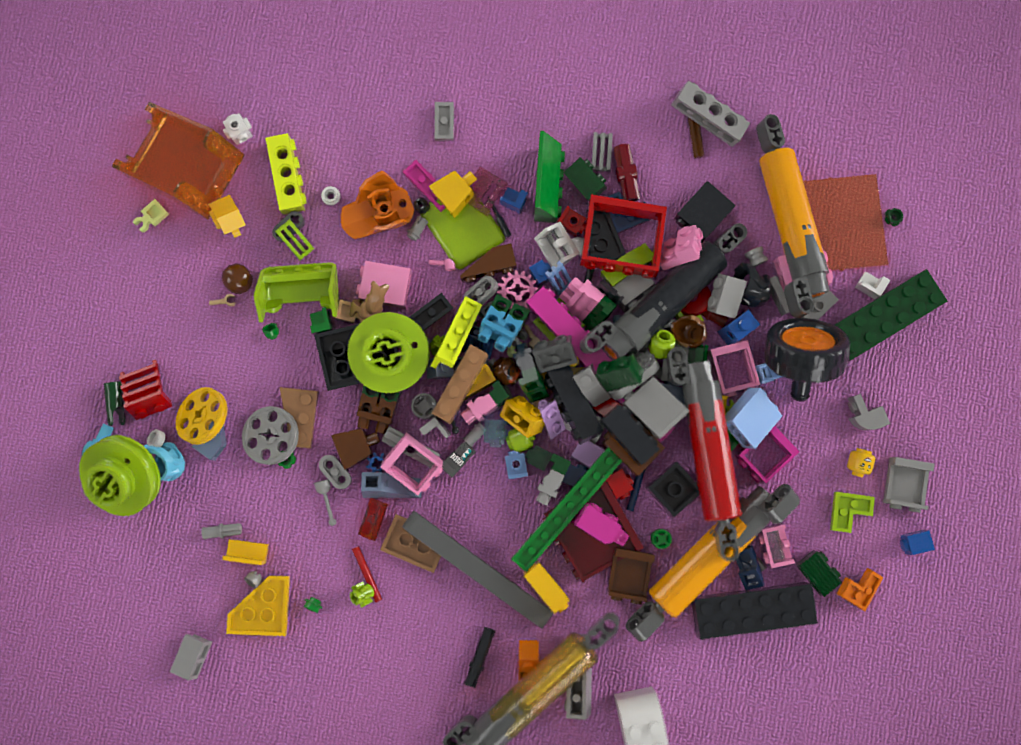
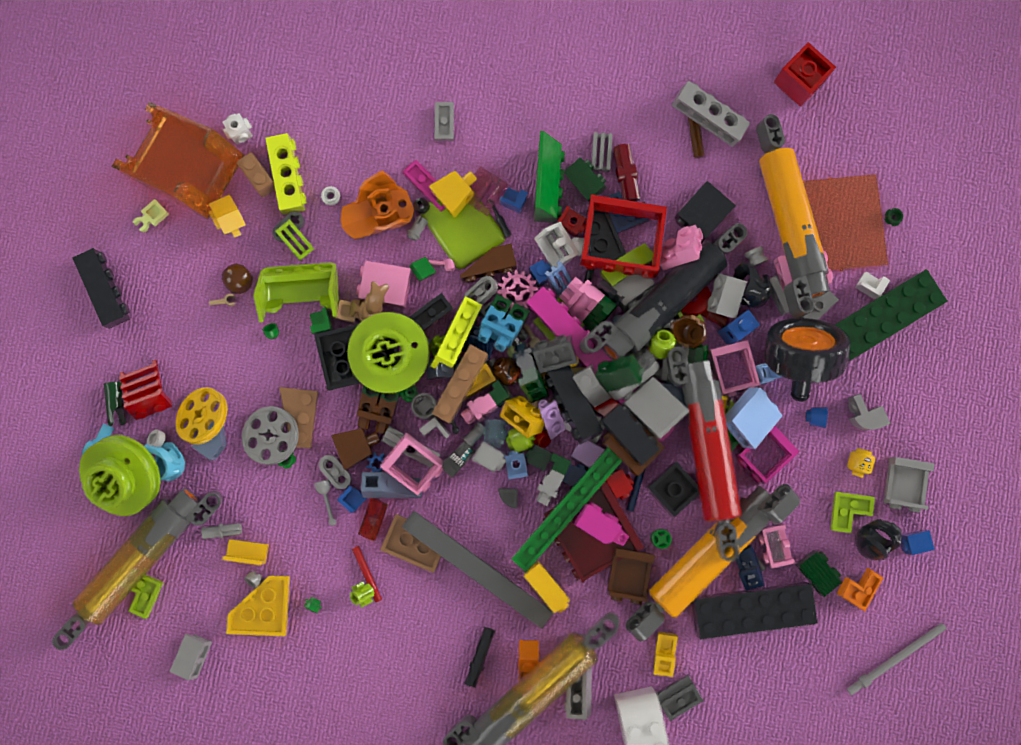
none -> piece [52,487,223,650]
none -> black brick [72,248,130,329]
none -> lime tile [119,569,164,619]
none -> medium nougat brick [237,153,275,198]
none -> blue panel [337,485,367,513]
none -> green plate [400,385,419,402]
none -> green tile [409,257,436,281]
none -> light grey brick [473,442,506,472]
none -> dark grey tile [498,488,518,508]
none -> red plate [534,430,551,448]
none -> yellow slope [653,632,678,677]
none -> dark grey plate [656,674,704,721]
none -> red brick [773,42,836,107]
none -> blue hat [805,407,828,428]
none -> light grey bar [846,623,947,696]
none -> black helmet [856,519,902,561]

